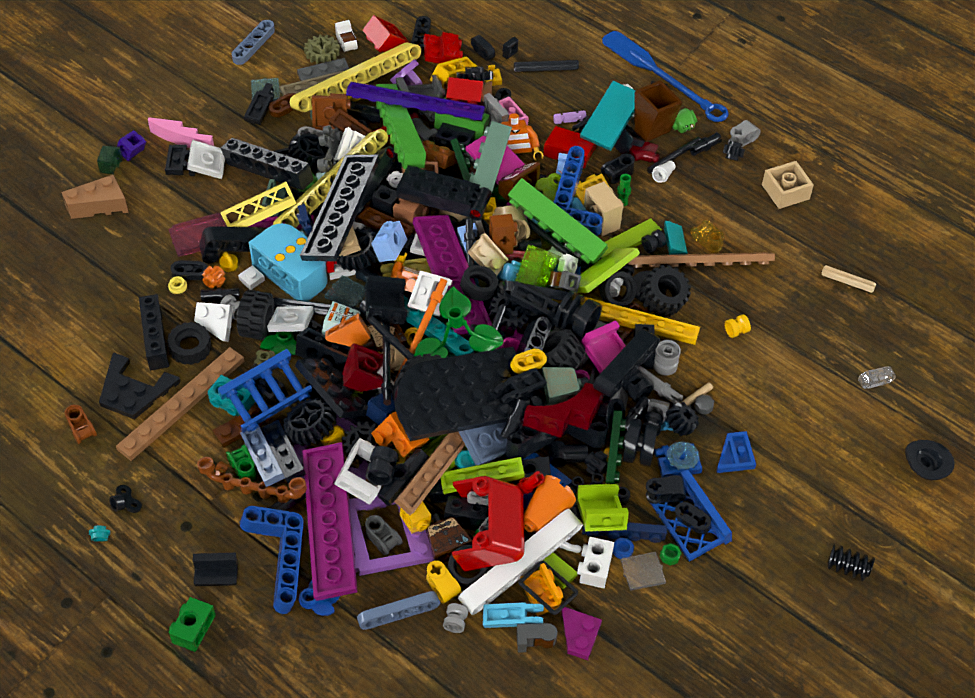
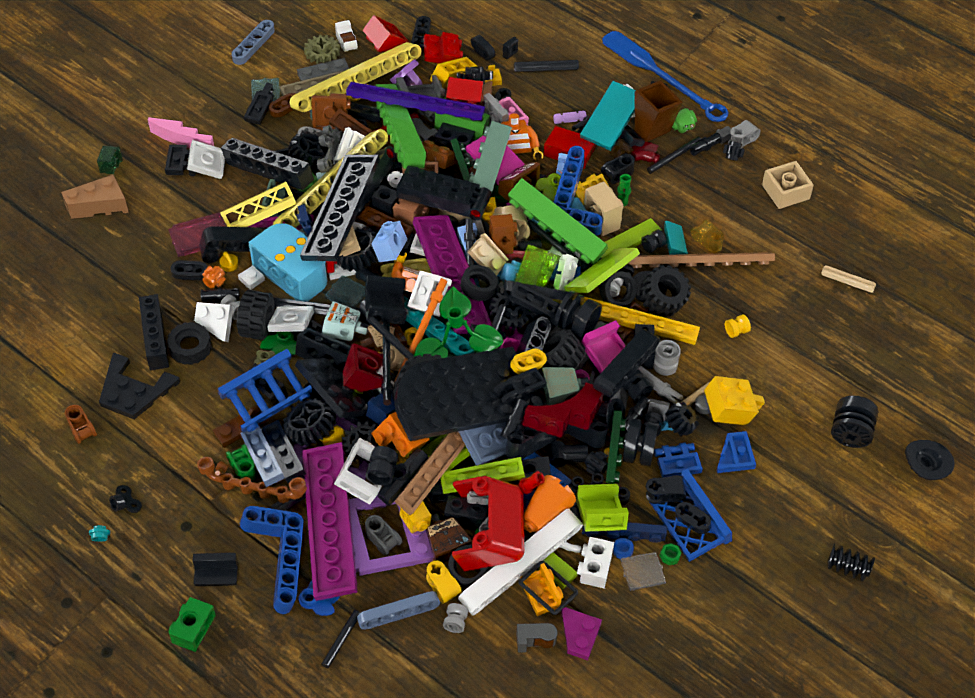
dark purple brick [116,130,146,162] -> none
medium nougat plate [116,347,244,461] -> none
light yellow plate [168,276,187,294] -> none
teal brick [208,375,255,416] -> none
orange slope [325,313,371,347] -> none
teal tile [455,450,475,469] -> none
medium azure hinge [483,602,544,628] -> none
dark grey leg [547,271,581,292] -> none
white cone [652,161,675,183] -> none
clear light blue gear [667,442,699,470] -> none
clear beam [858,366,896,389] -> none
none -> black bar [322,610,360,668]
none -> dark brown tile [610,139,634,158]
none -> yellow hinge [704,376,765,425]
none -> flat silver piece [716,126,731,144]
none -> black wheel [831,396,879,448]

